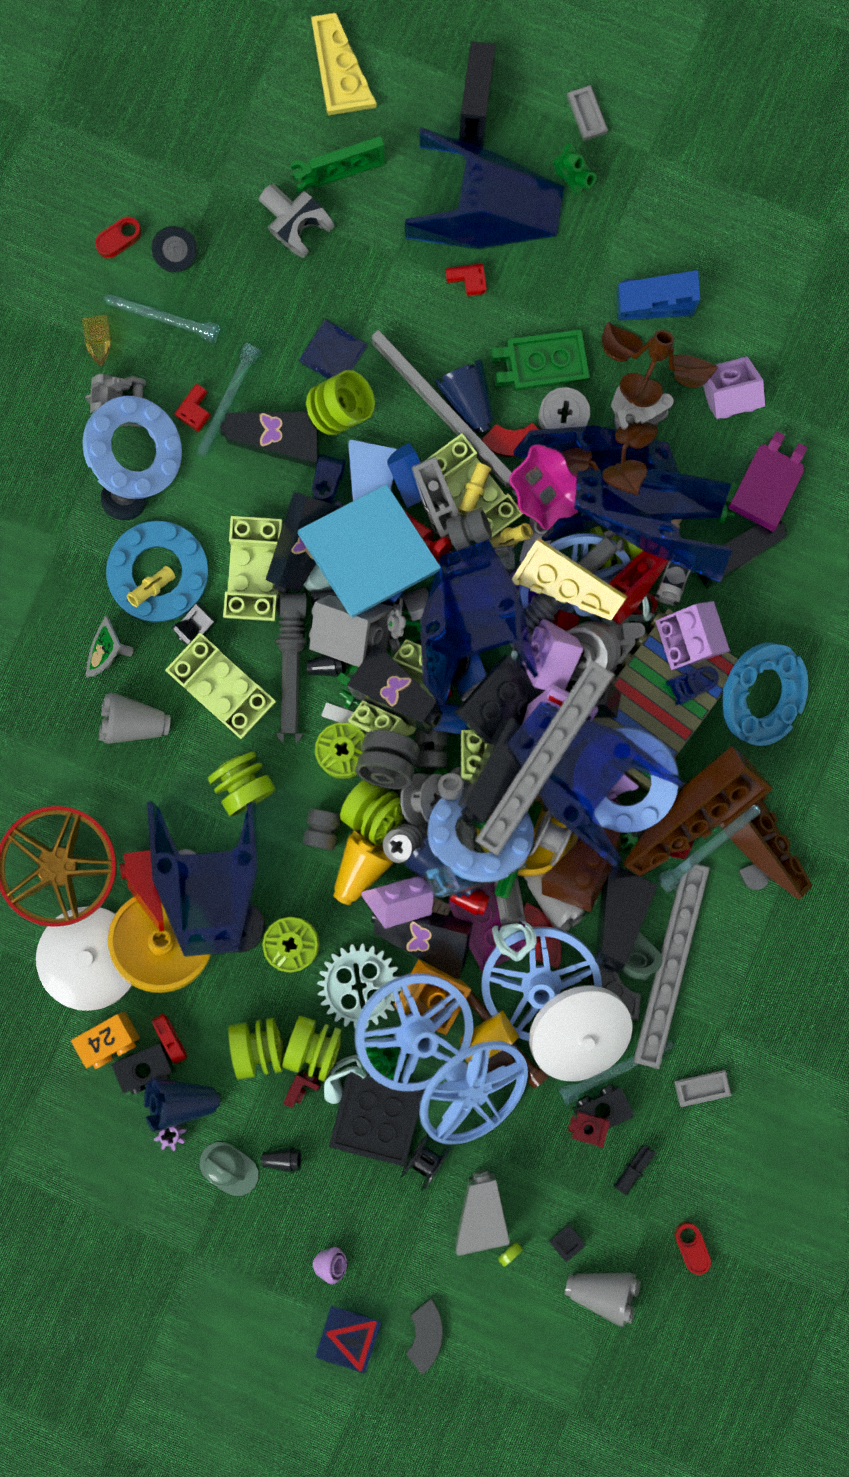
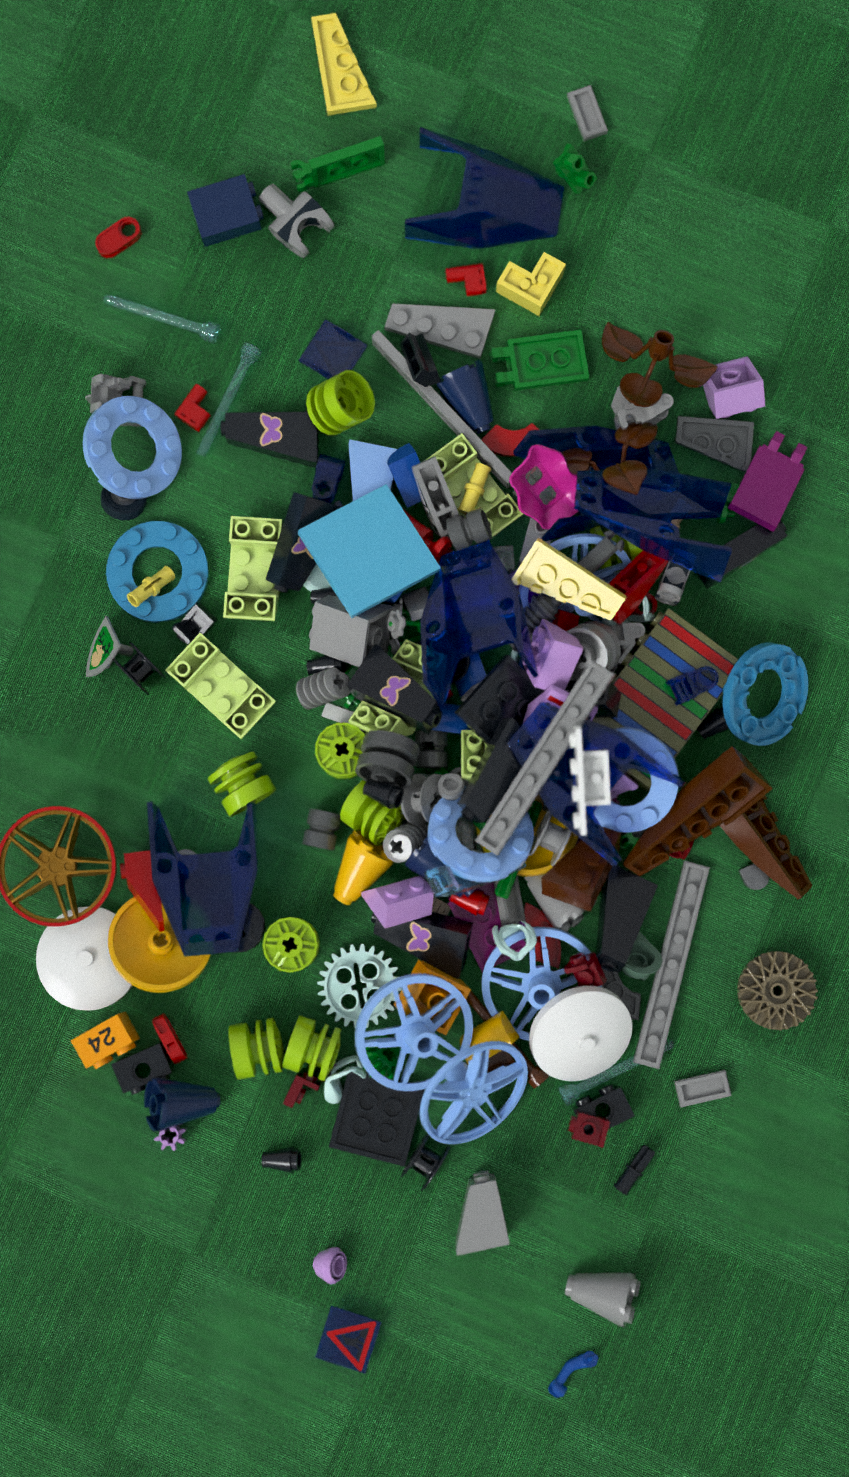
clear yellow plate [82,315,112,366] -> none
light grey cone [98,692,170,744] -> none
black wheel [151,226,197,272] -> none
sand green piece [200,1142,258,1196] -> none
dark grey piece [275,592,307,742] -> none
dark grey tile [406,1298,442,1375] -> none
black slope [458,41,496,150] -> none
light yellow pin [486,523,533,552] -> none
lime tile [498,1242,523,1267] -> none
light grey piece [538,387,590,443] -> none
black plate [549,1223,586,1262] -> none
blue wedge [616,270,700,321] -> none
lavender slope [655,601,730,670] -> none
clear light blue piece [656,806,760,893] -> none
red piece [675,1222,711,1275] -> none
none -> black piece [113,641,167,696]
none -> dark blue brick [187,174,264,247]
none -> light grey piece [296,667,350,710]
none -> black cone [363,780,404,809]
none -> light grey wing [385,304,495,359]
none -> black piece [400,333,441,387]
none -> light yellow panel [496,252,566,316]
none -> blue piece [548,1351,598,1398]
none -> dark red bracket [564,952,607,987]
none -> white bracket [569,724,611,836]
none -> dark grey wing [675,416,754,472]
none -> black cone [697,707,729,740]
none -> dark tan wheel [737,951,818,1030]

